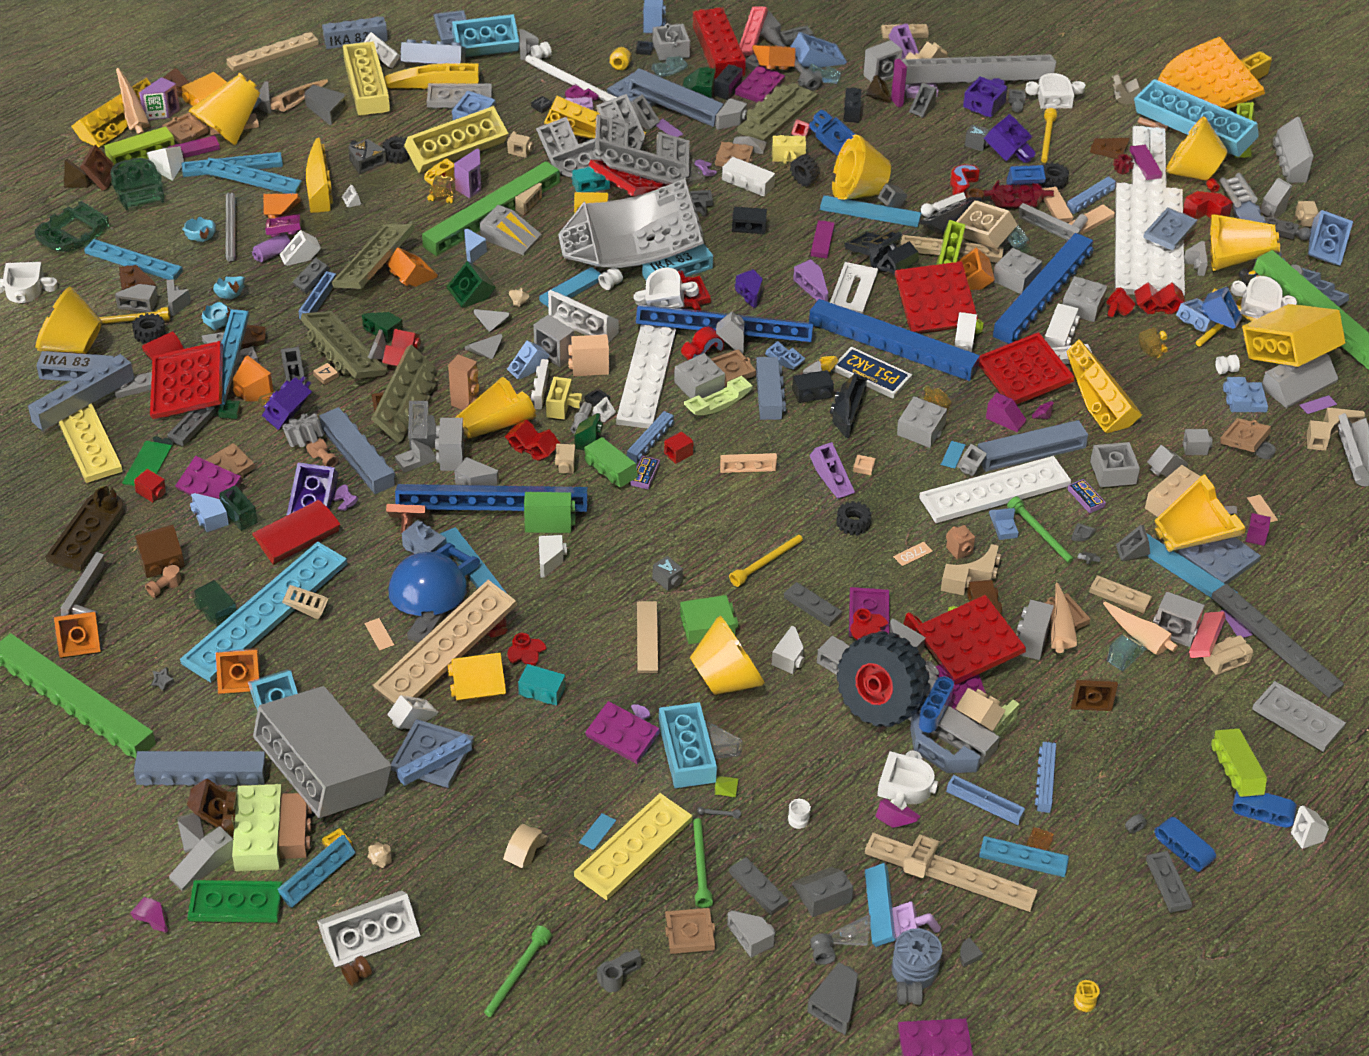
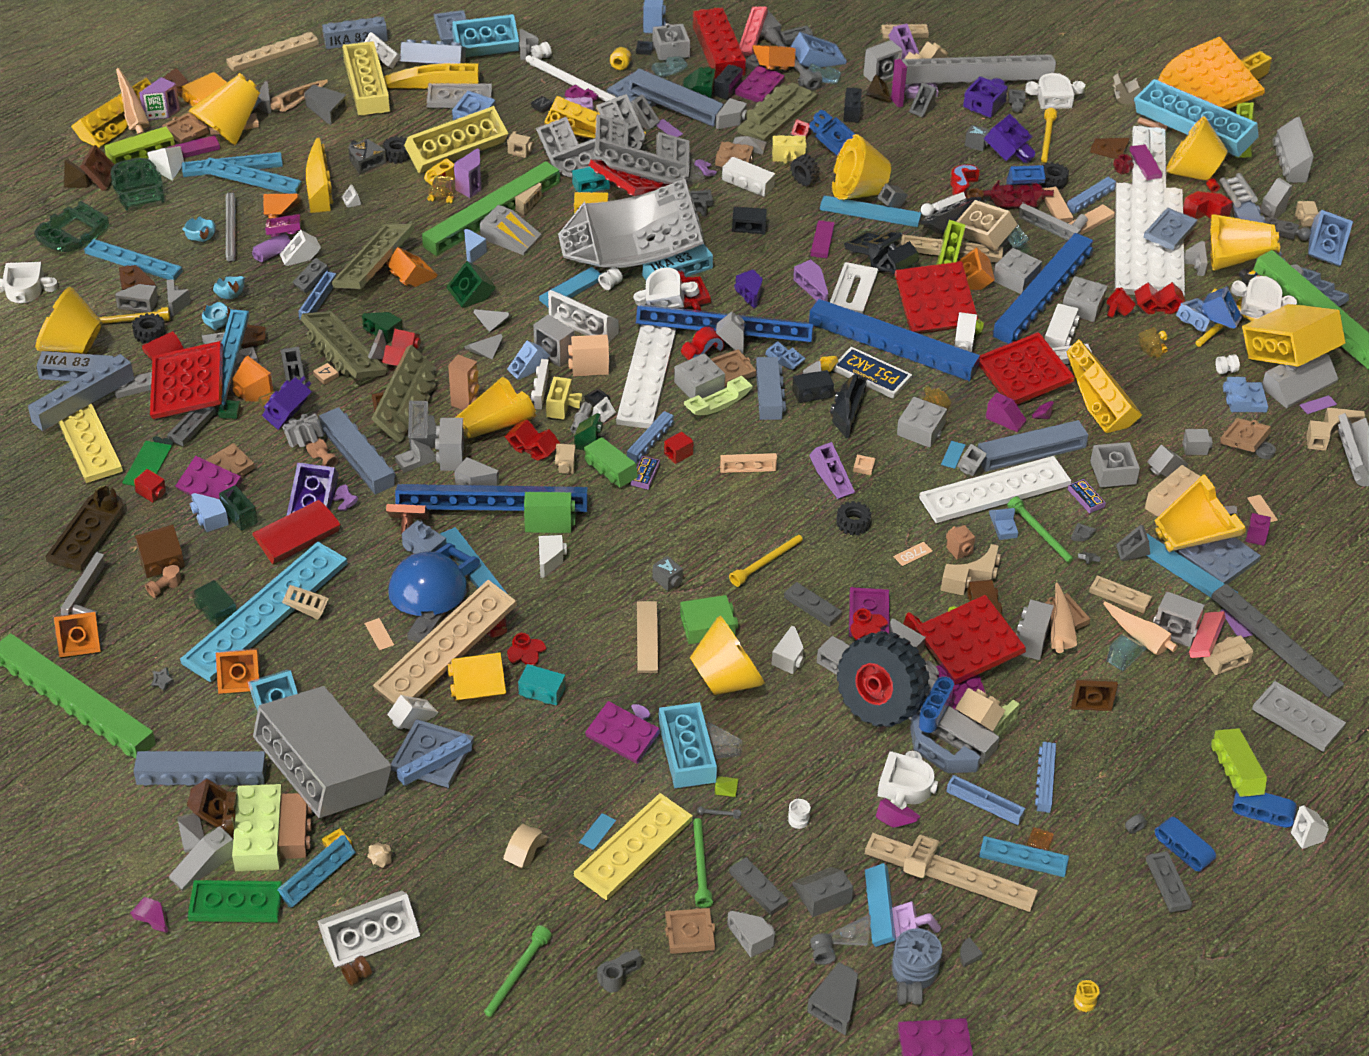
tan piece [509,288,530,307] -> none

